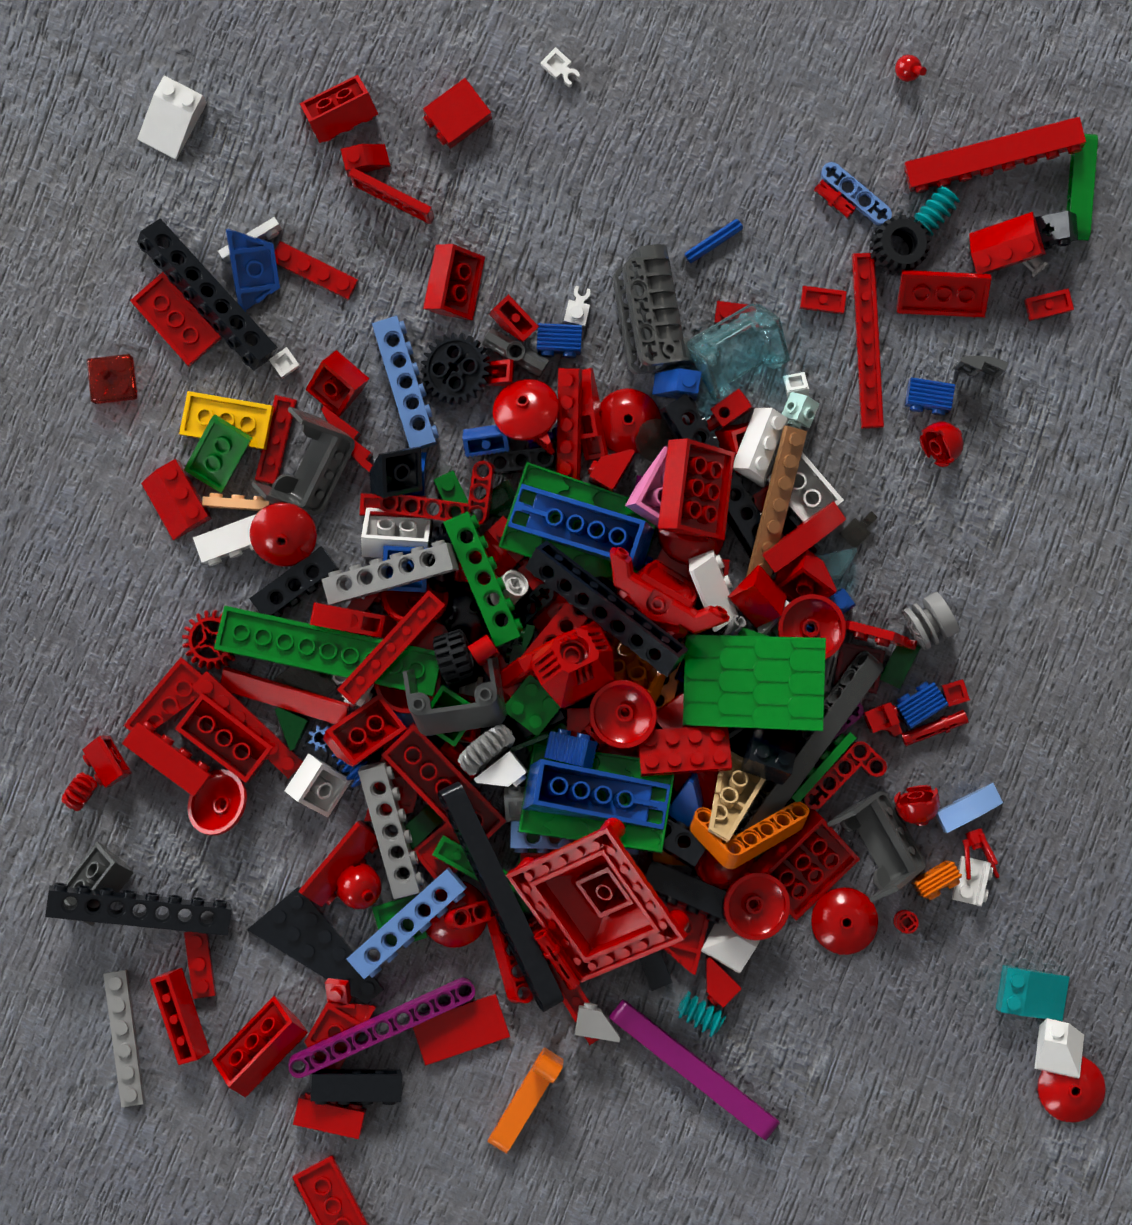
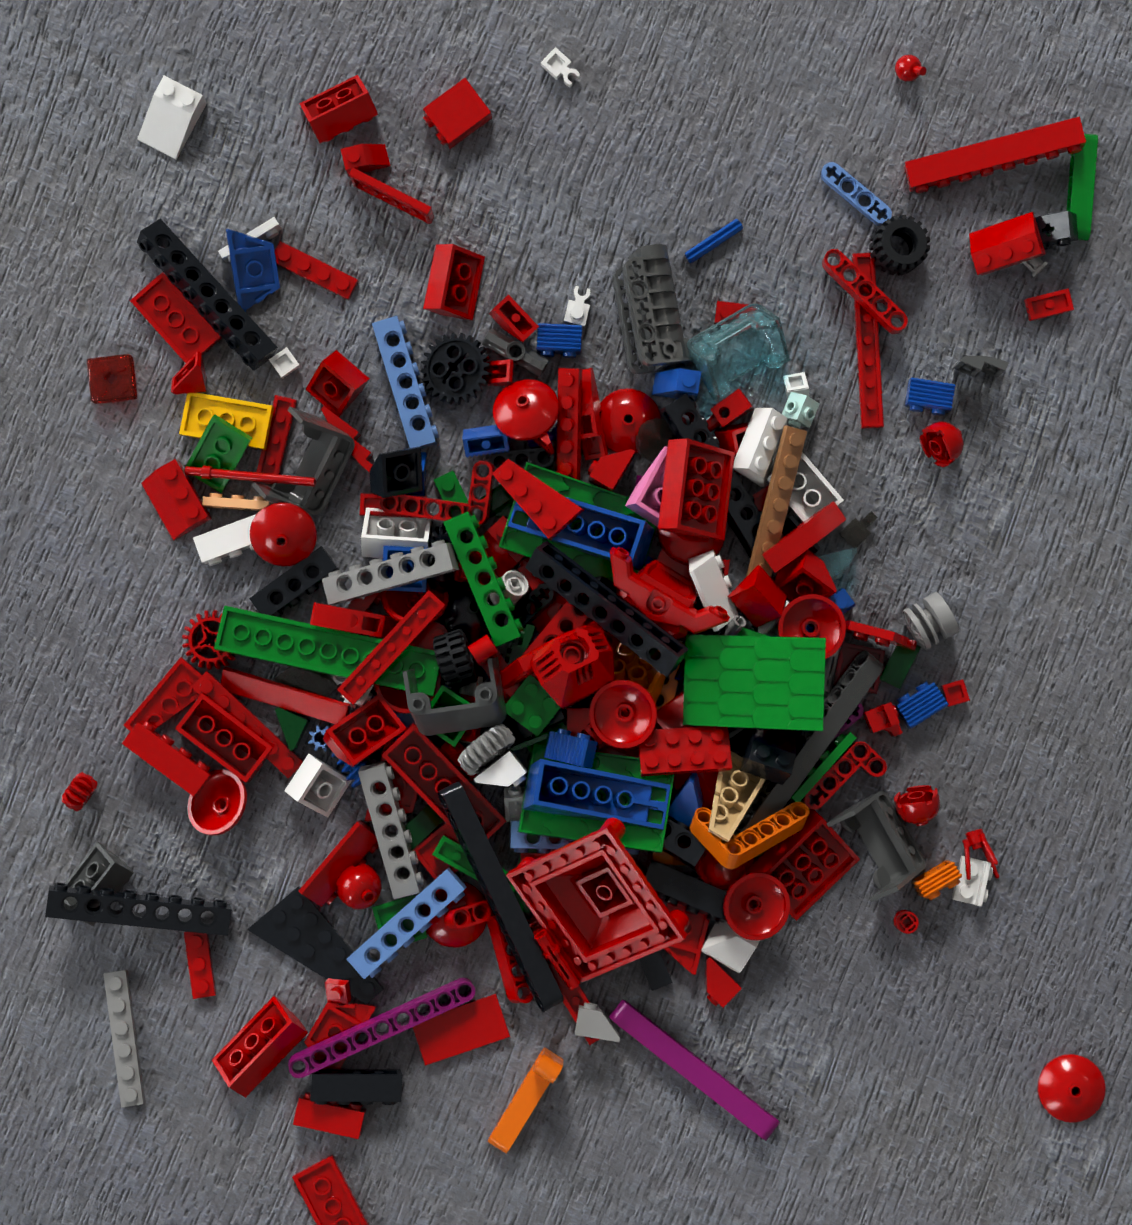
red slope [82,736,132,788] -> none
red brick [150,968,210,1065] -> none
teal piece [676,991,727,1037] -> none
red plate [799,286,847,314] -> none
red dish [811,887,878,955] -> none
red pin [814,180,856,219] -> none
red plate [896,270,992,318] -> none
red pin [901,710,969,747] -> none
teal piece [914,186,960,237] -> none
light blue slope [936,783,1003,833] -> none
teal slope [995,965,1070,1021] -> none
white slope [1035,1018,1084,1079] -> none
none -> red slope [171,352,207,394]
none -> red bar [184,465,316,487]
none -> red wing [492,459,584,540]
none -> red beam [822,249,908,334]

